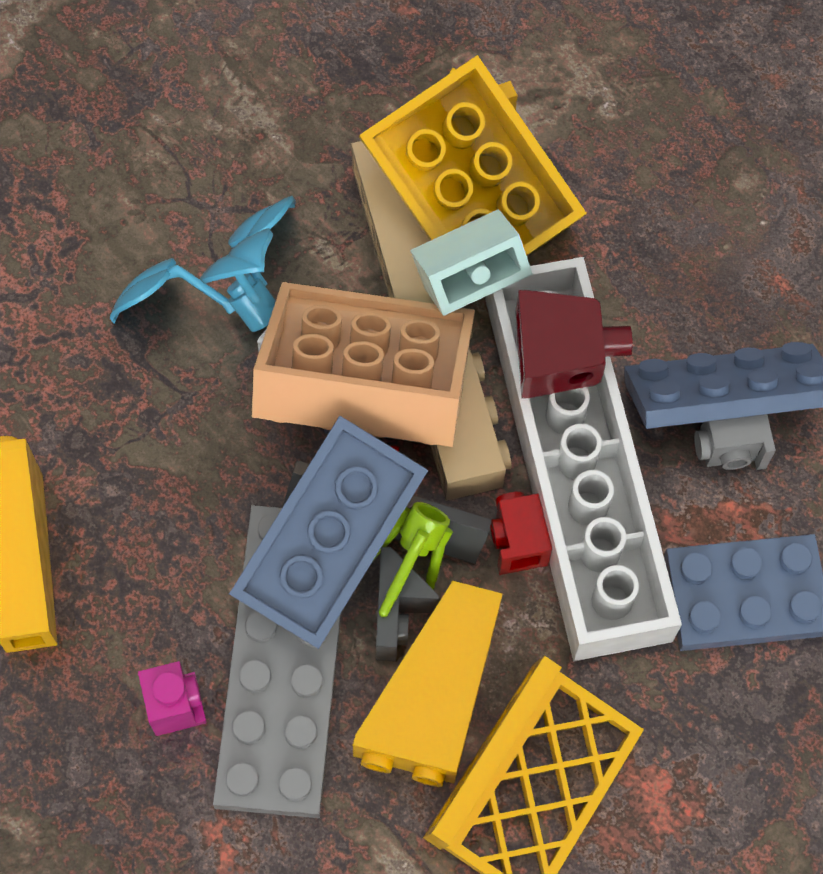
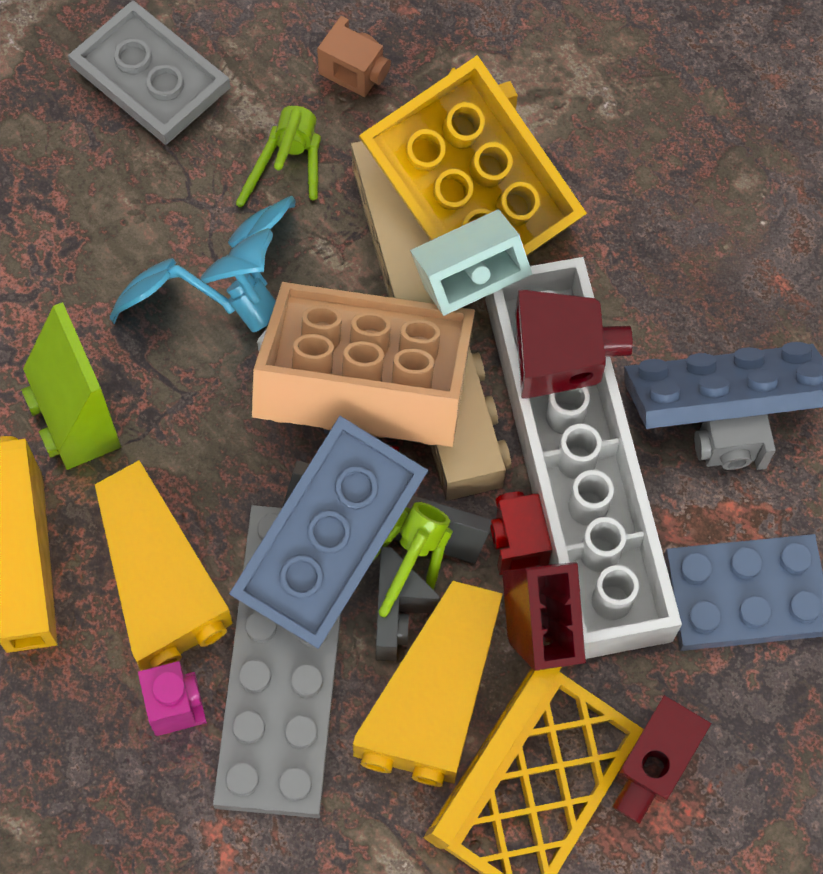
none -> lime slope [21,302,122,470]
none -> light grey plate [68,0,230,145]
none -> yellow slope [94,460,233,671]
none -> lime plant [236,106,321,207]
none -> nougat brick [317,16,391,97]
none -> dark red torso [502,562,586,671]
none -> dark red torso [612,695,712,824]

